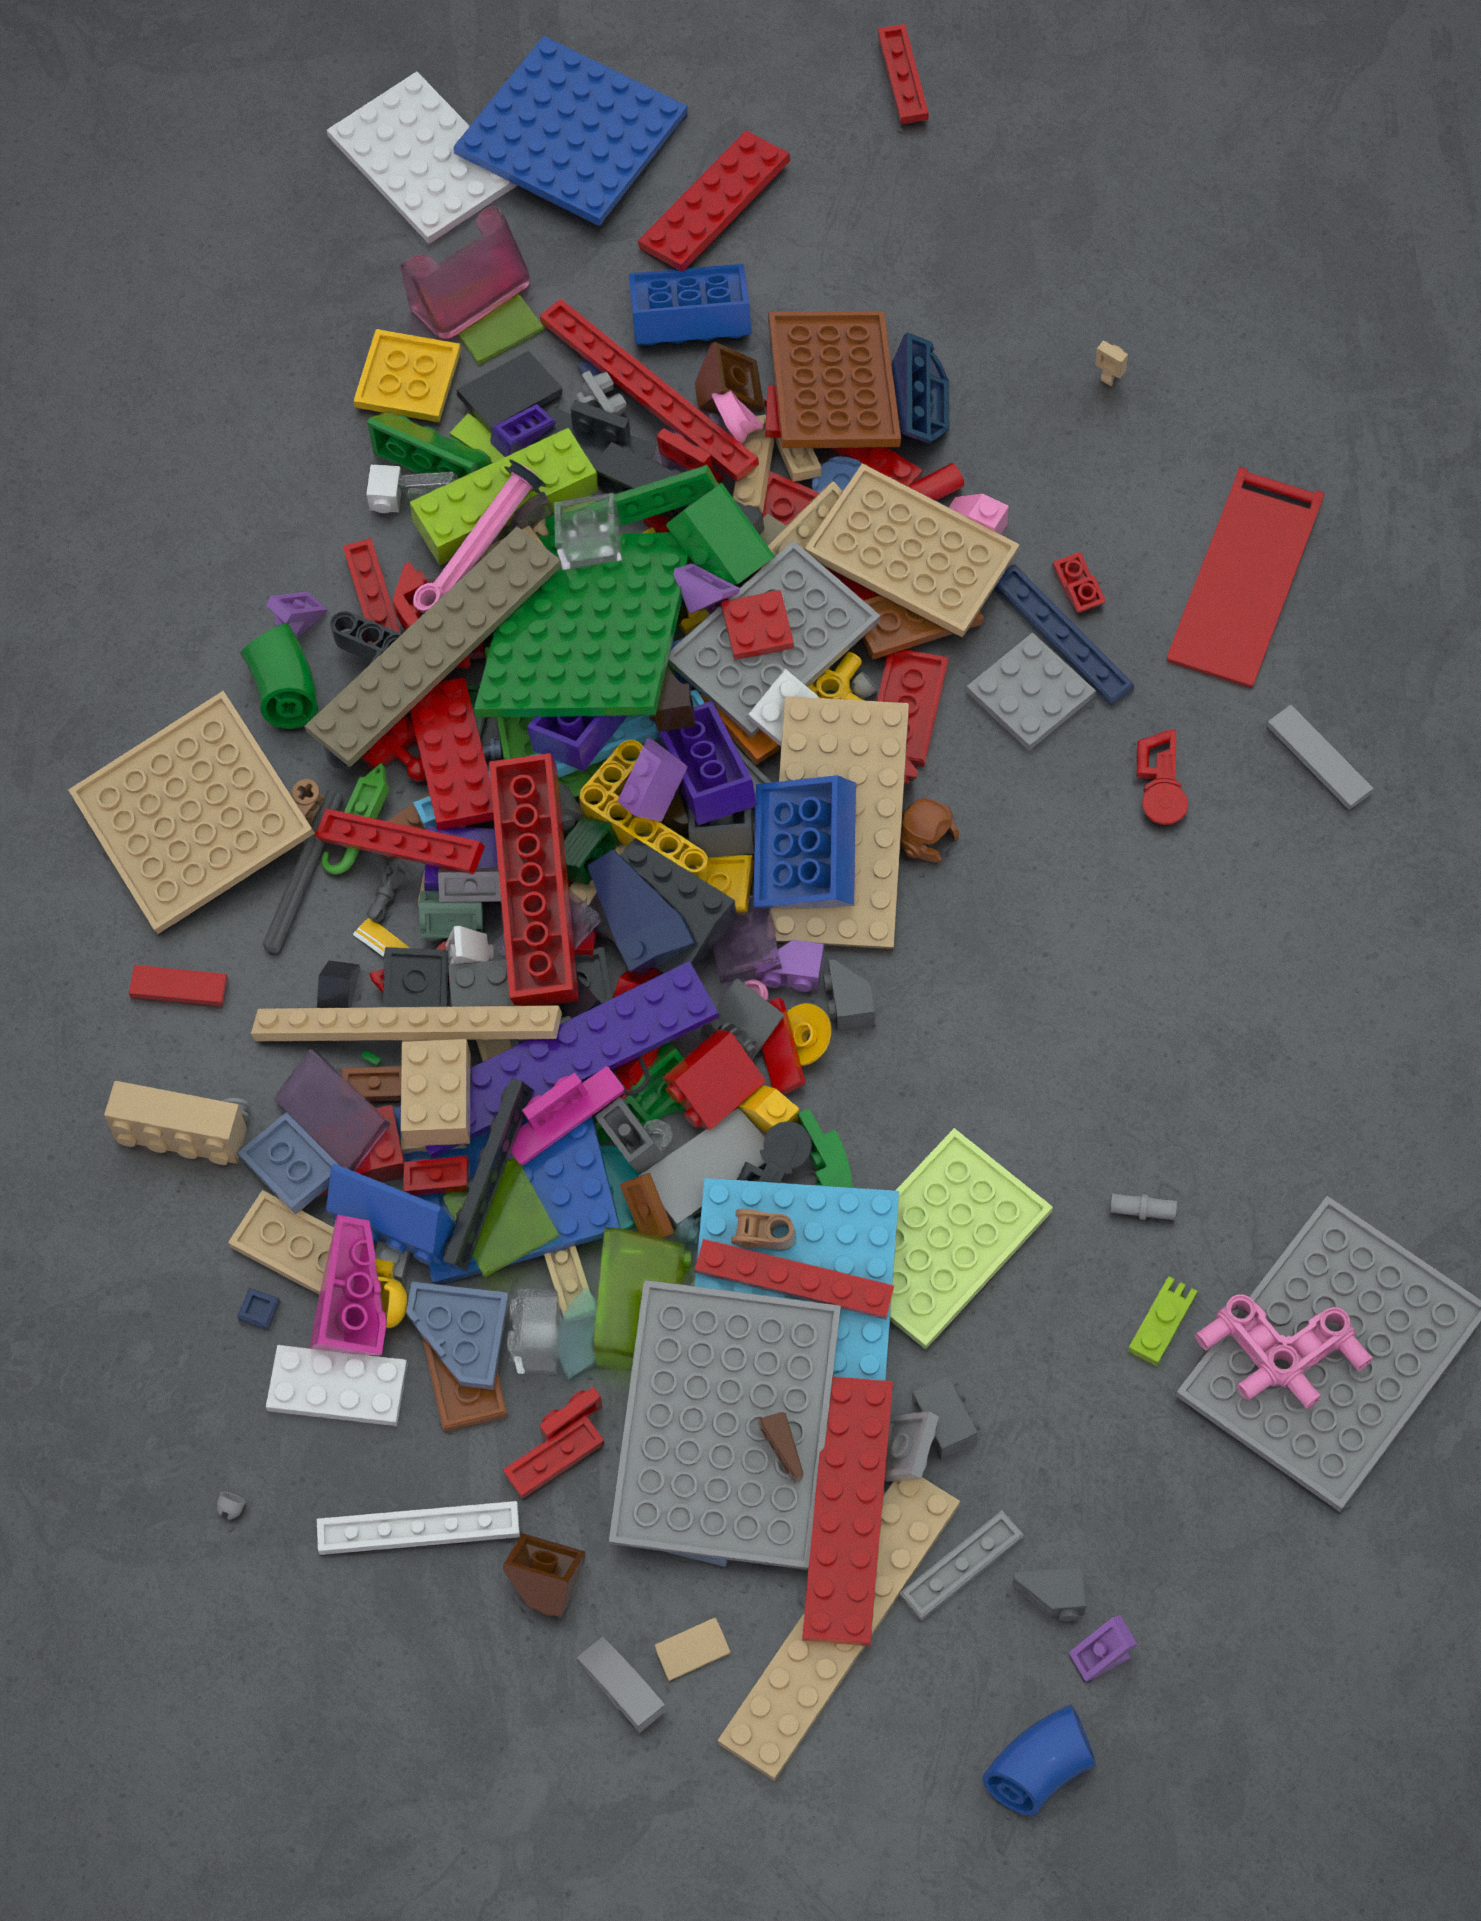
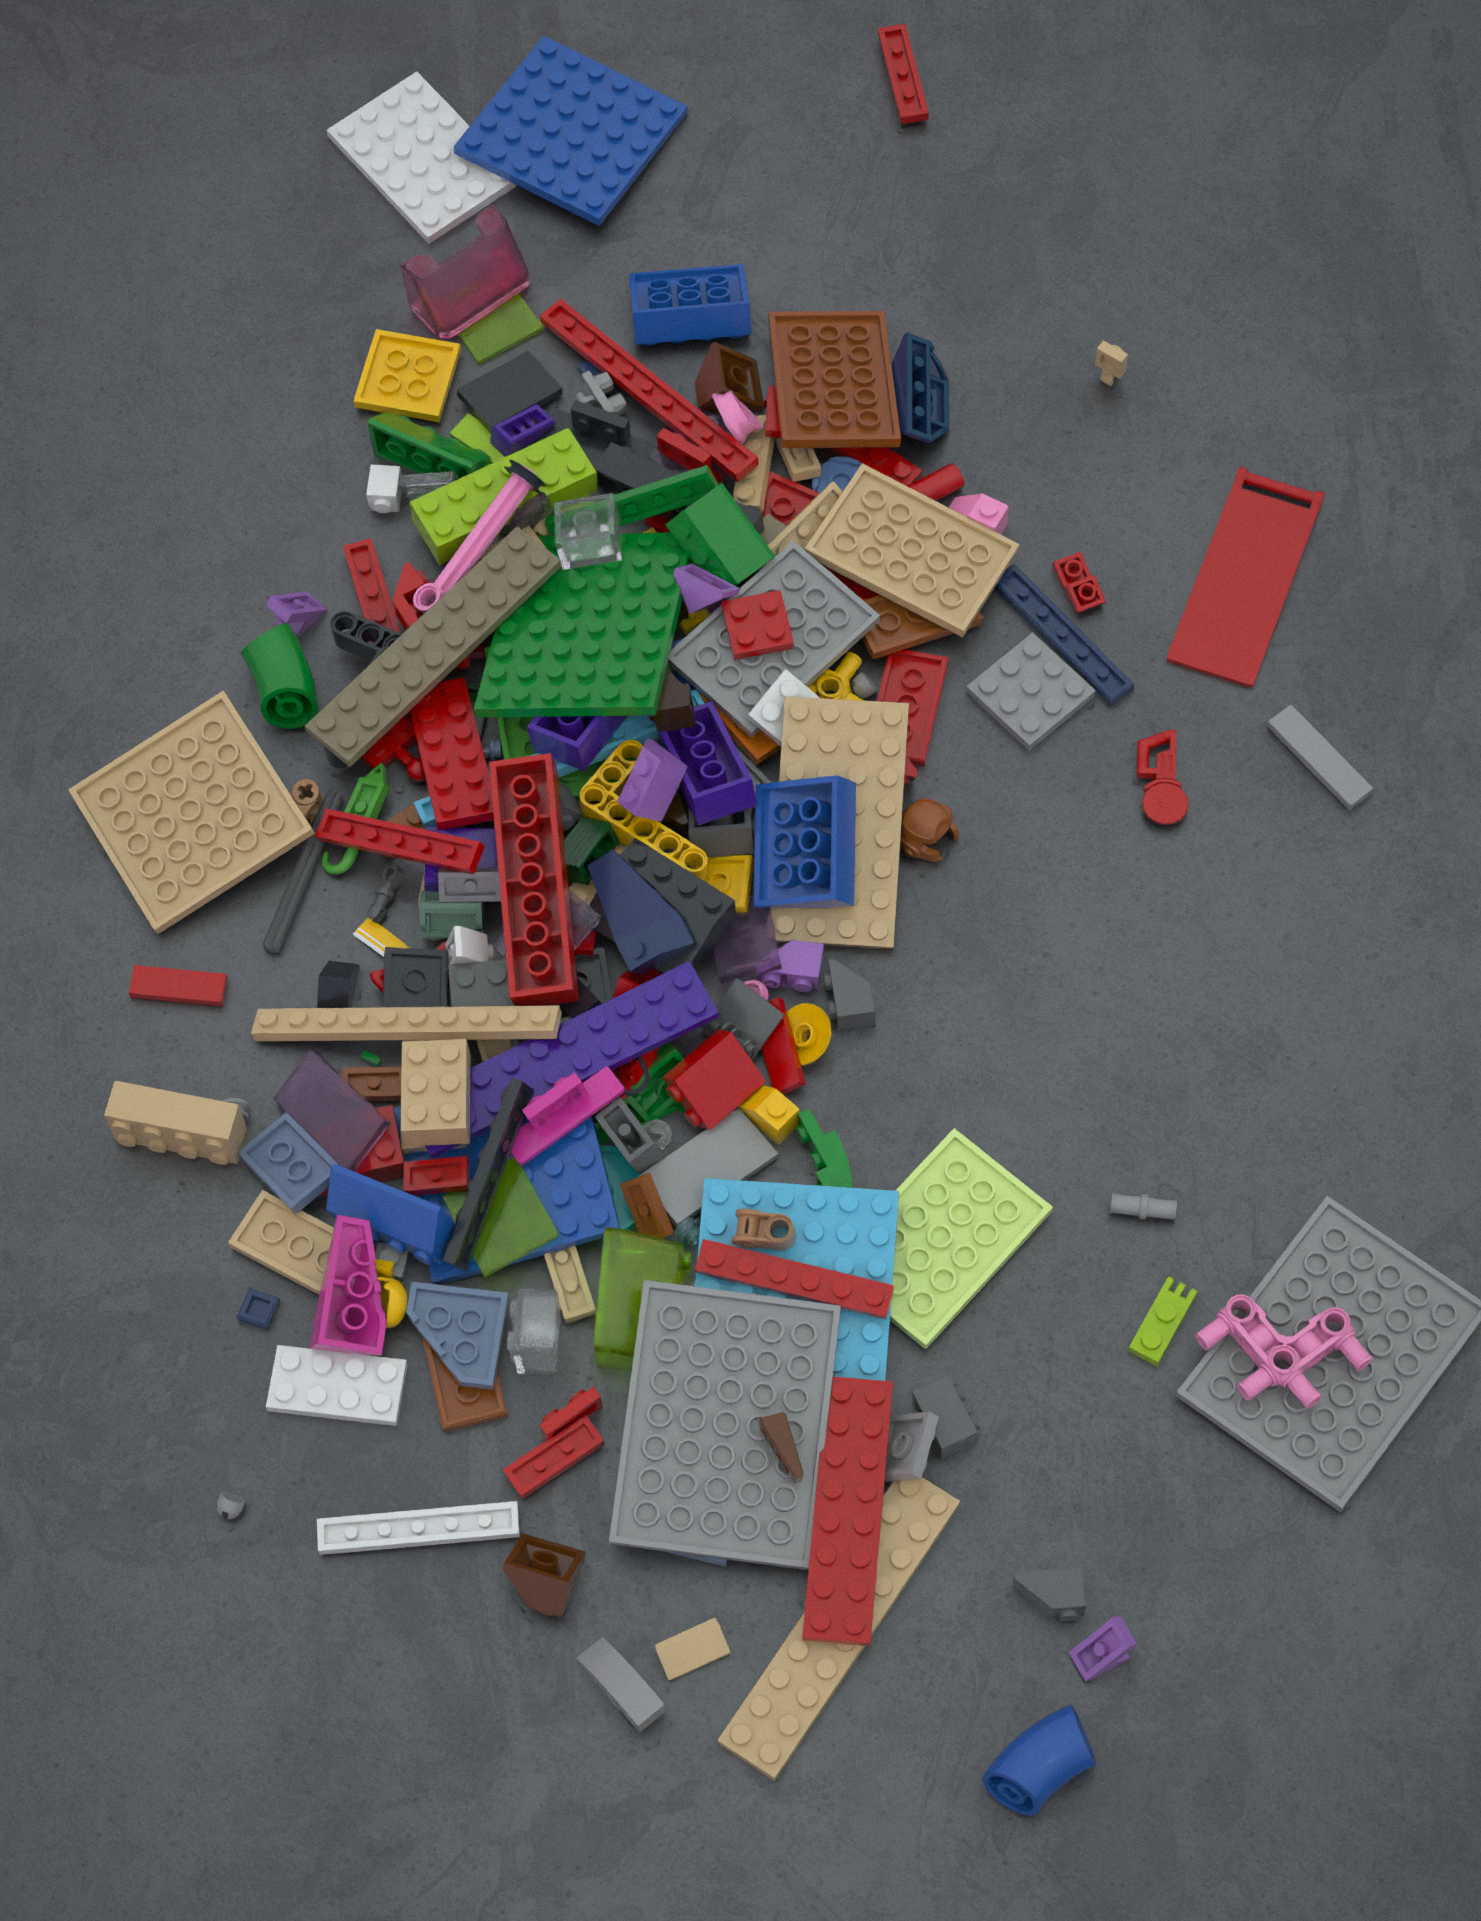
clear light blue tile [558,1288,606,1379] -> none
red plate [638,130,791,272] -> none
black piece [736,1121,812,1183] -> none
light grey tile [899,1510,1024,1621] -> none

